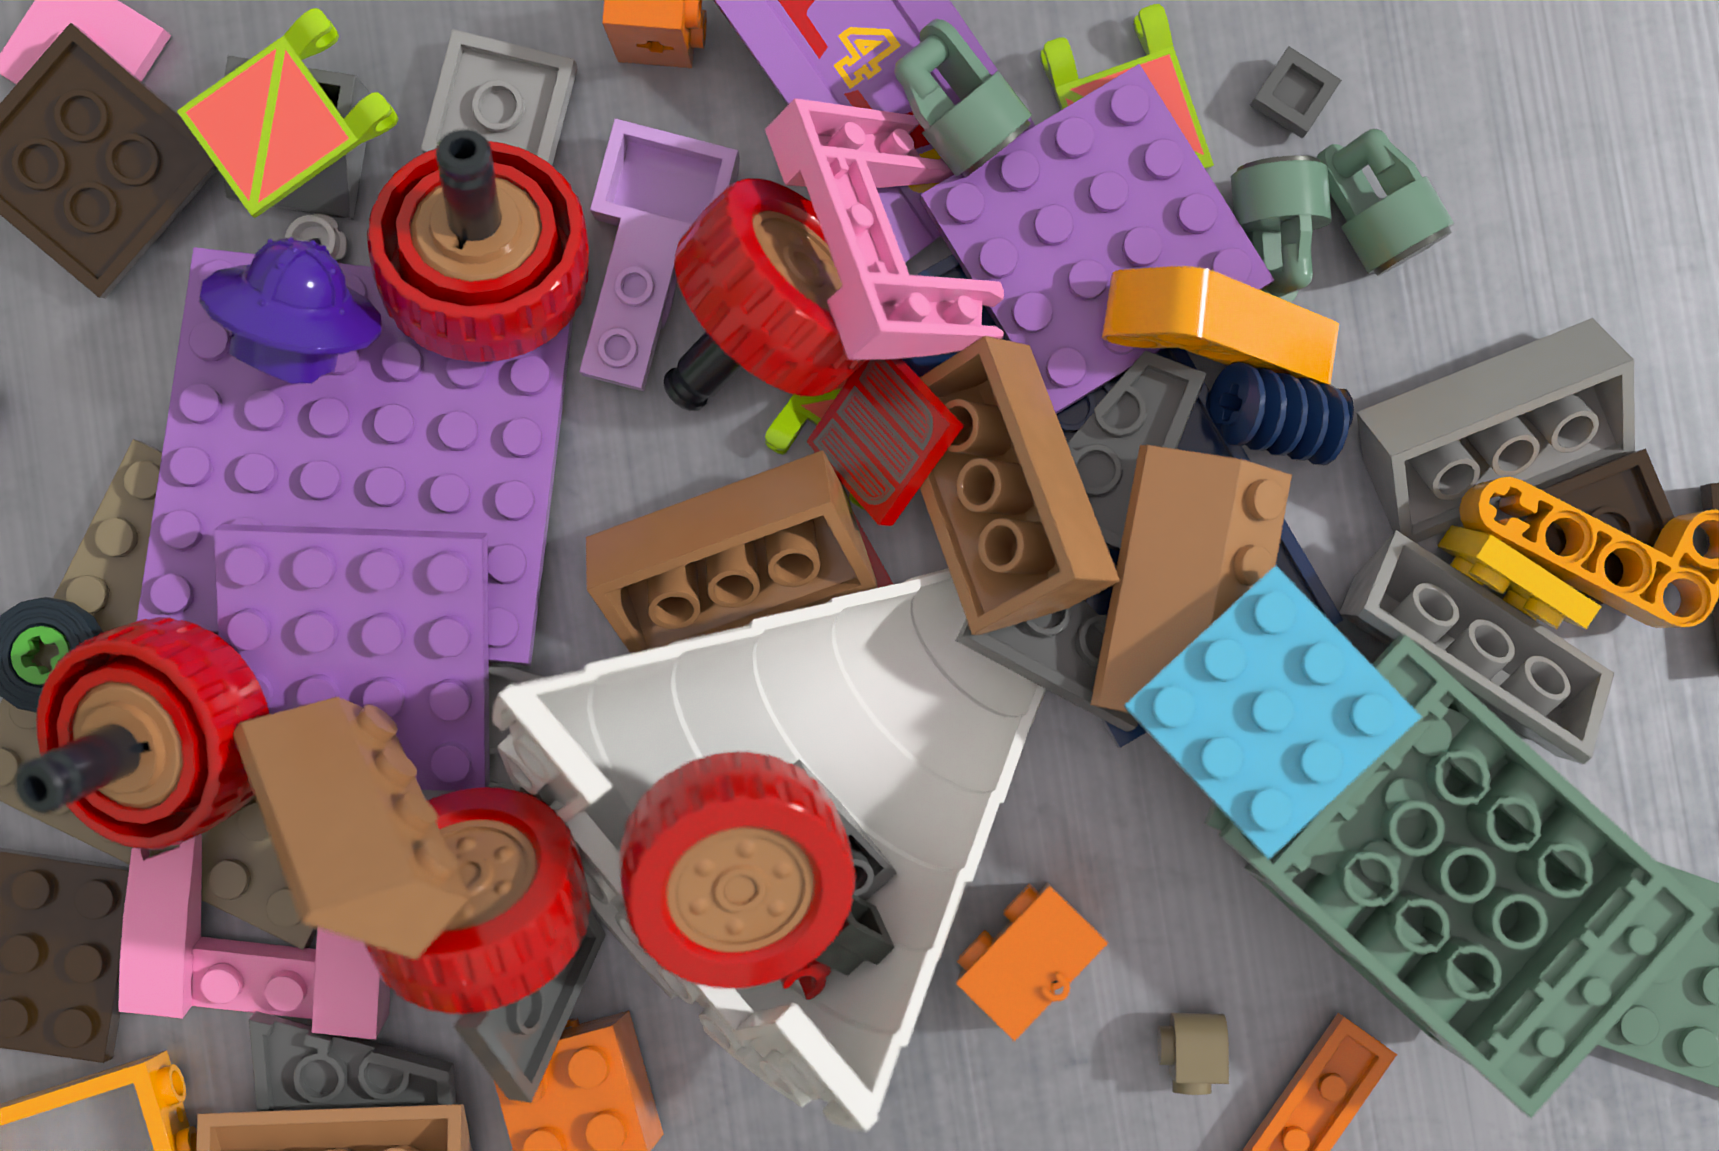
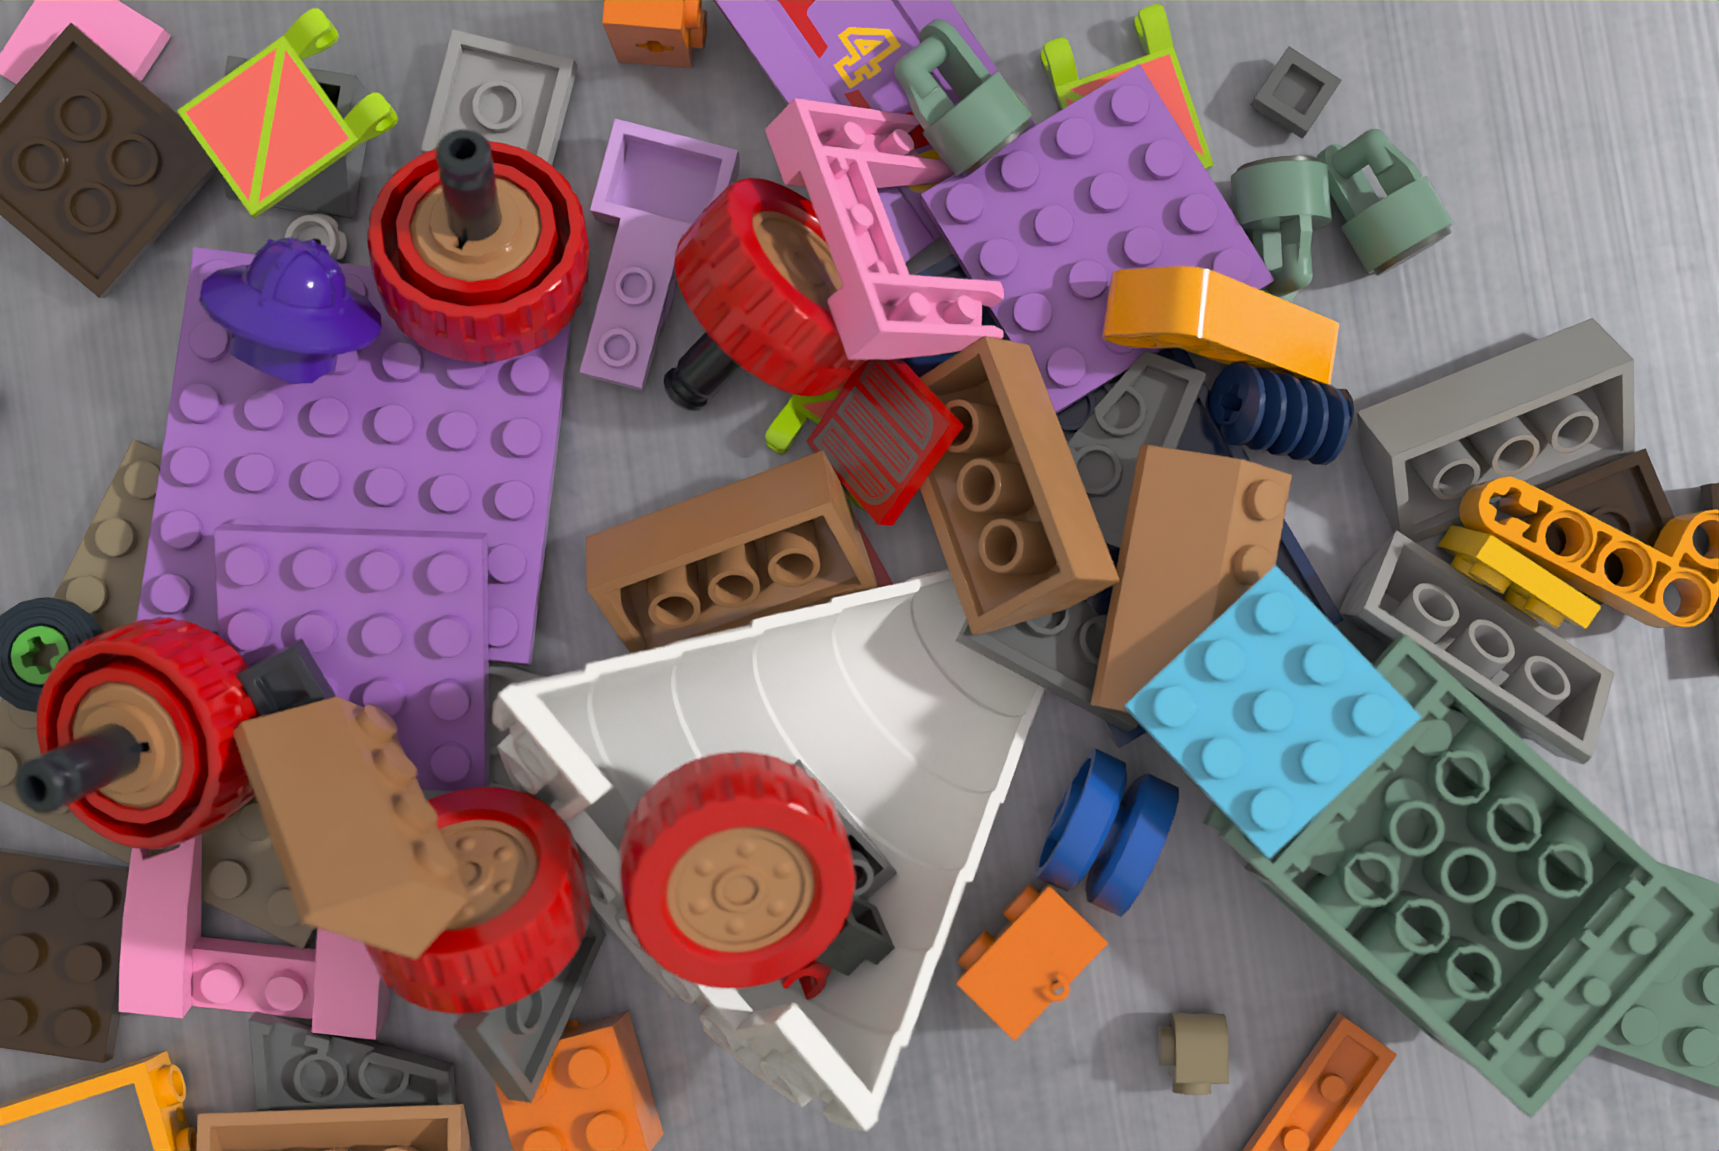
none -> black plate [236,638,336,717]
none -> blue wheel [1034,748,1179,917]

